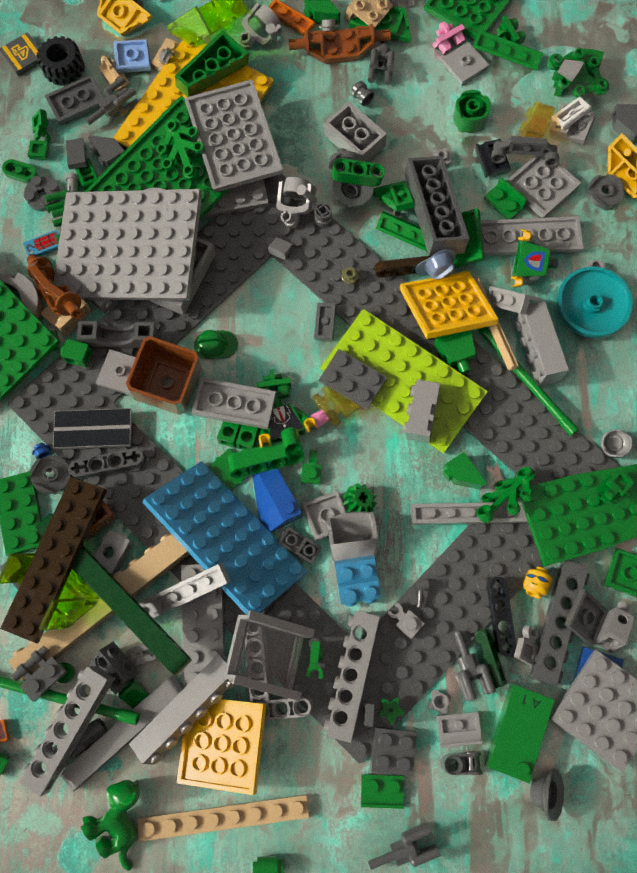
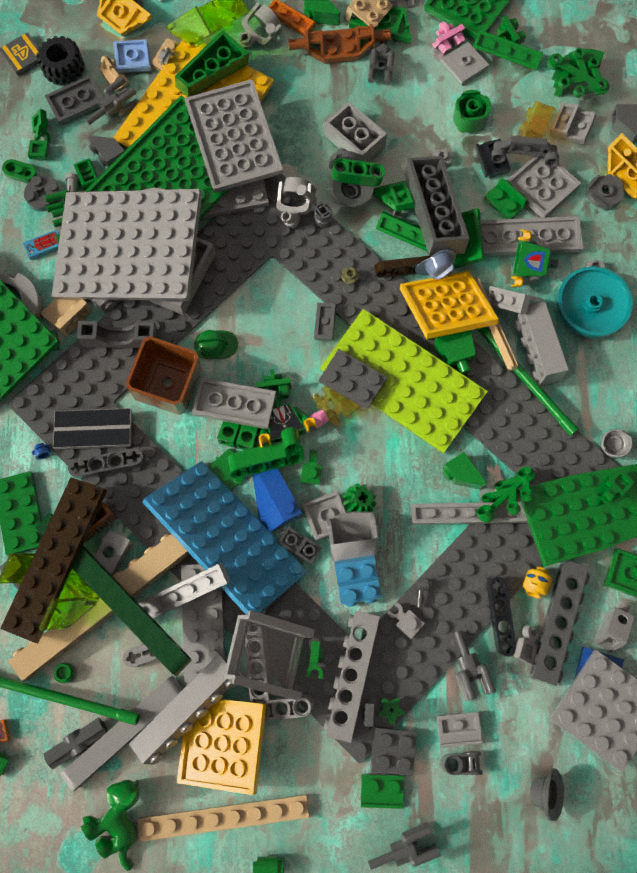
dark grey plate [11,645,67,702] -> none
light grey brick [19,665,115,796] -> none
dark orange plate [27,254,83,319] -> none
dark grey plate [30,455,71,495] -> none
green brick [60,339,93,368] -> none
dark grey tile [66,138,87,170] -> none
dark grey brick [89,641,139,695] -> none
light grey plate [96,349,136,396] -> none
green plate [118,679,149,709] -> none
green plant [156,118,205,181] -> none
light grey slope [268,237,293,260] -> none
light grey plate [319,19,339,31] -> none
dark grey wheel [351,81,374,106] -> none
light grey wedge [403,380,440,443] -> none
light grey plate [428,690,451,714] -> none
dark green plate [475,629,507,688] -> none
green brick [484,684,555,784] -> none
white tile [552,97,591,131] -> none
light grey slope [558,59,584,82] -> none
dark grey tile [564,589,608,646] -> none

